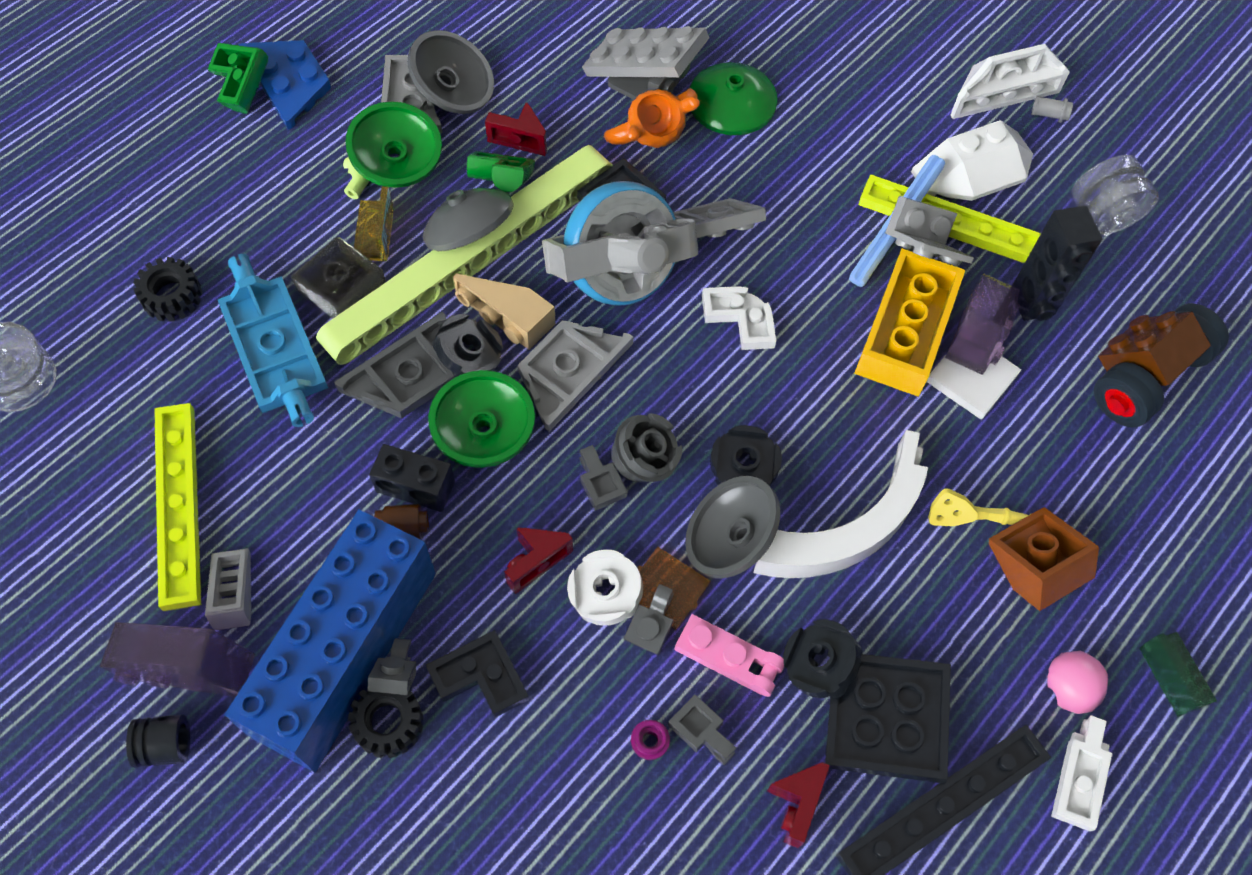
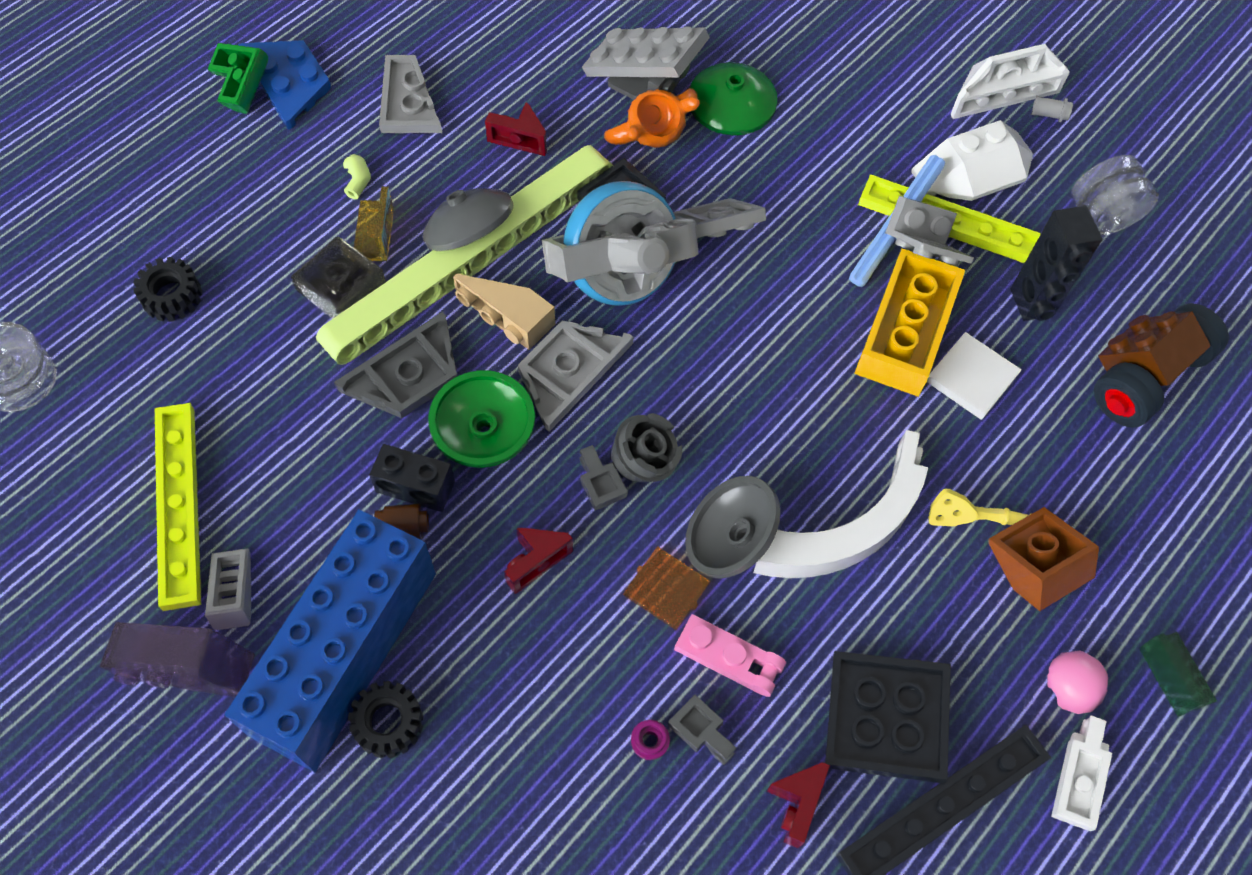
black piece [126,714,190,768] -> none
dark azure plate [217,254,328,427] -> none
green dish [346,102,442,188] -> none
dark grey plate [368,638,416,695] -> none
dark grey dish [407,30,494,114] -> none
black plate [426,630,529,718] -> none
black plate [432,314,503,377] -> none
green brick [467,151,535,192] -> none
white plate [567,550,643,625] -> none
dark grey plate [624,584,675,656] -> none
white plate [702,287,776,350] -> none
black plate [710,425,782,486] -> none
black plate [783,619,862,698] -> none
clear purple wedge [945,273,1020,375] -> none

